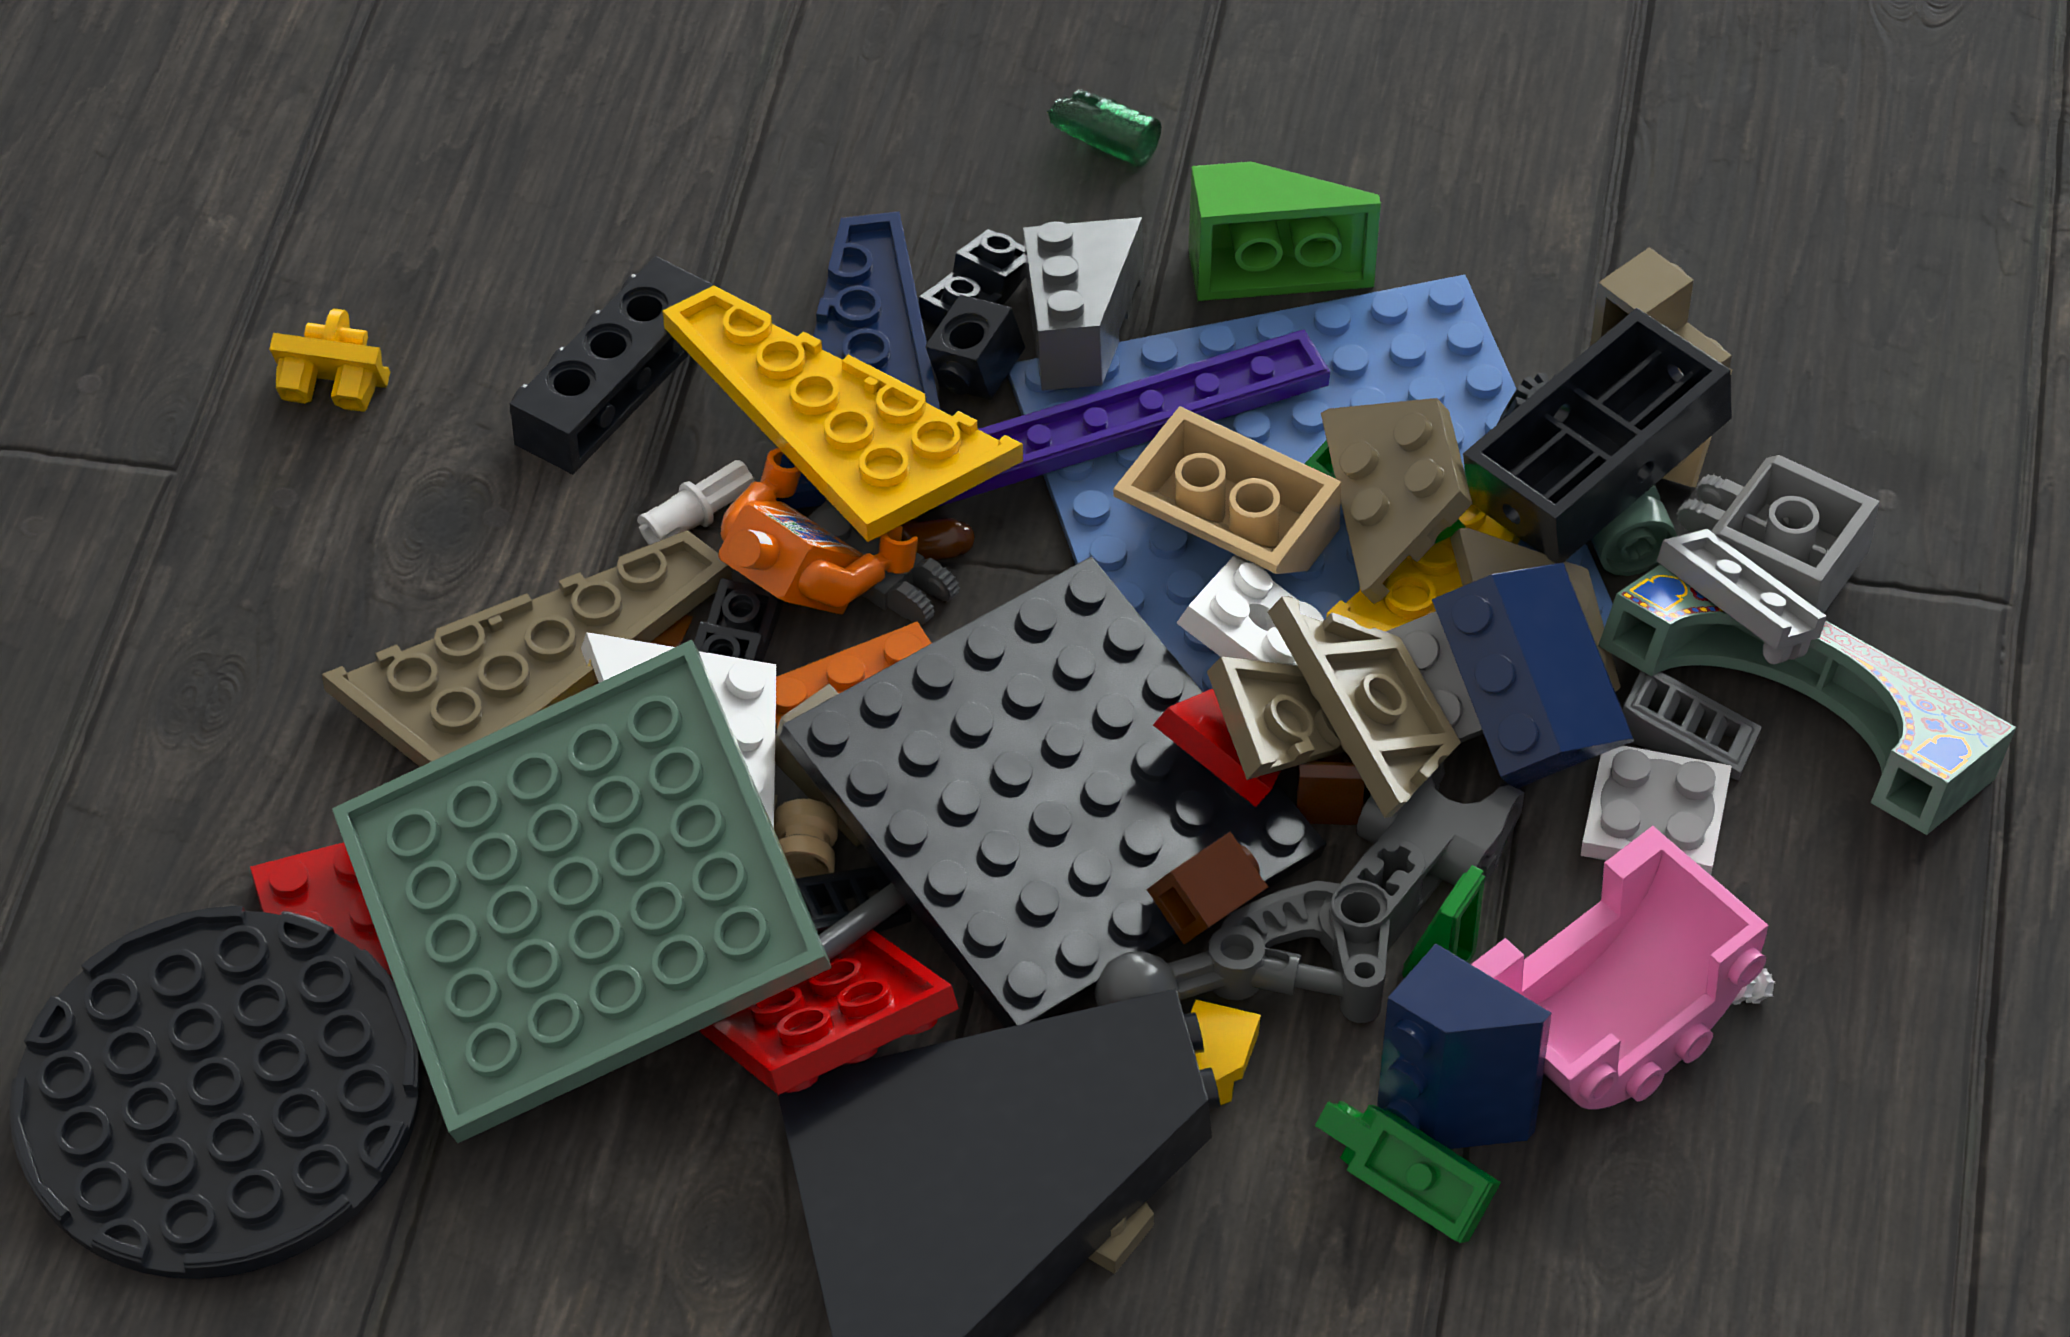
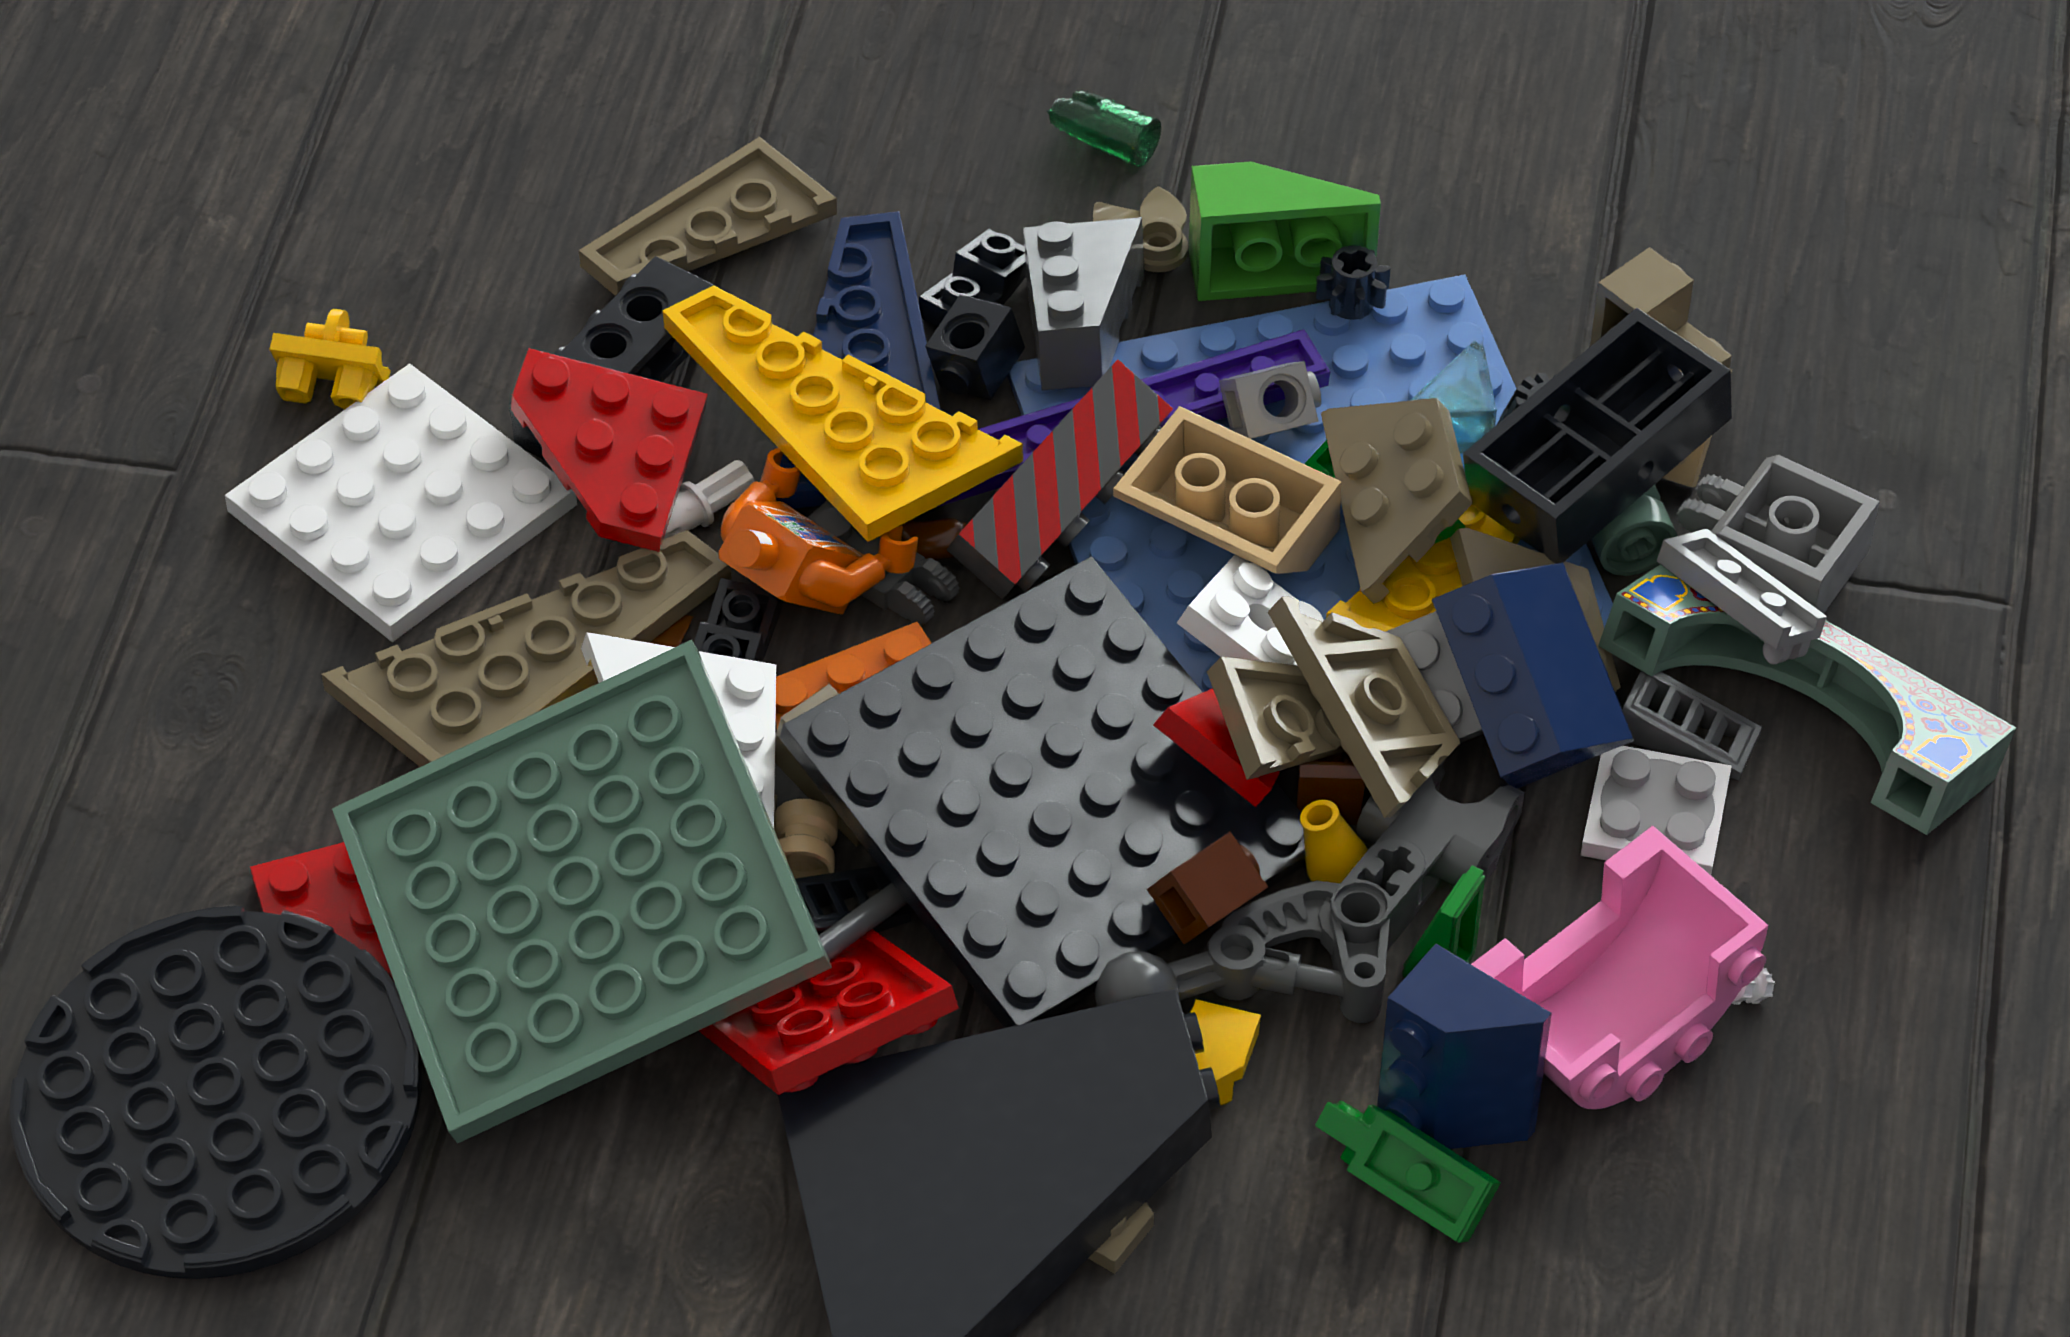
none -> white plate [225,363,577,642]
none -> red plate [511,348,708,552]
none -> dark tan wing [579,137,837,296]
none -> brick [947,359,1173,600]
none -> dark tan plate [1093,187,1188,272]
none -> light grey brick [1219,361,1321,439]
none -> yellow cone [1300,800,1368,884]
none -> black gear [1315,245,1391,320]
none -> clear light blue slope [1411,341,1497,454]

